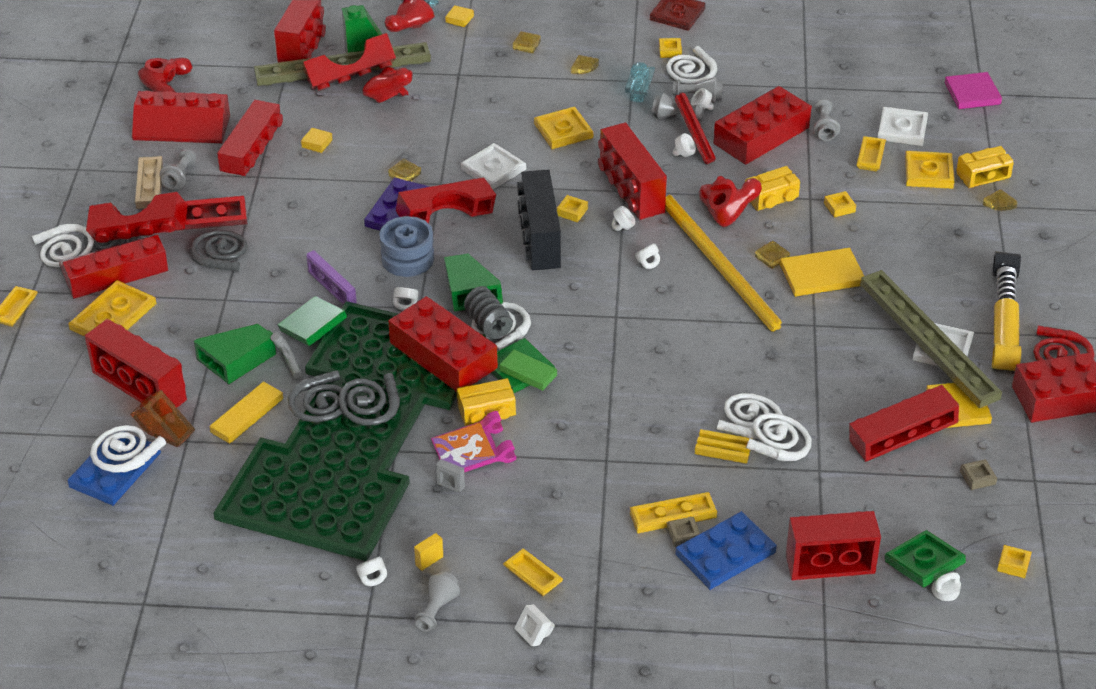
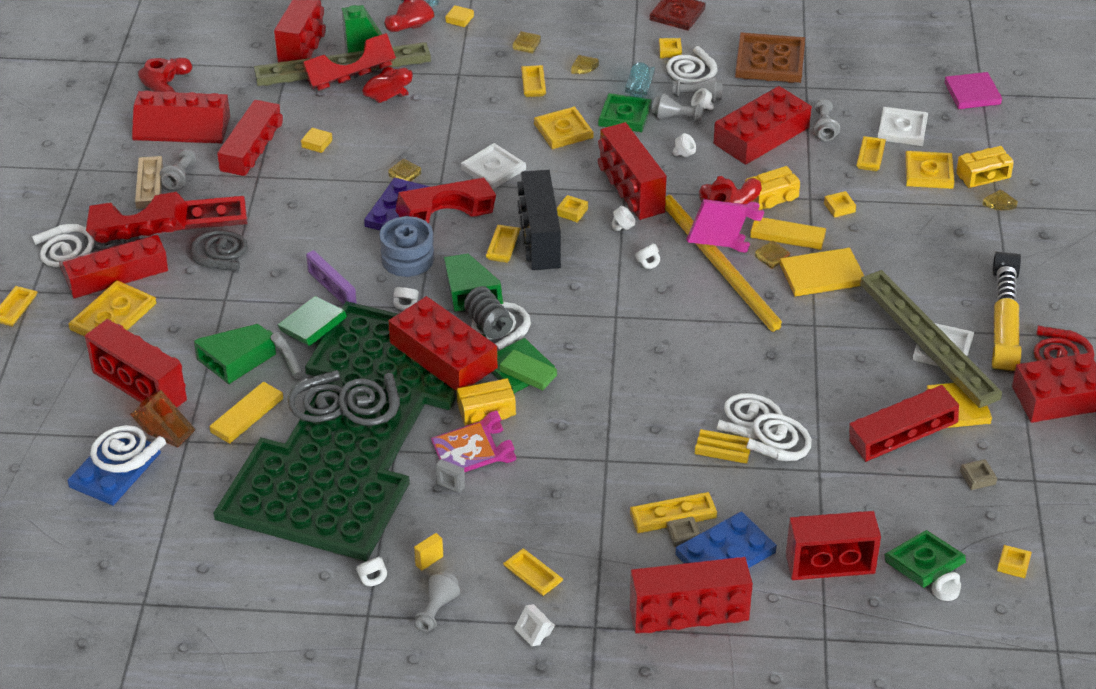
red axle [675,93,716,164] -> none
none -> yellow tile [486,225,521,263]
none -> yellow tile [521,65,546,97]
none -> green tile [598,93,652,132]
none -> red brick [630,557,753,634]
none -> dark pink flag [686,199,765,253]
none -> dark orange plate [735,32,805,83]
none -> yellow tile [750,217,826,250]

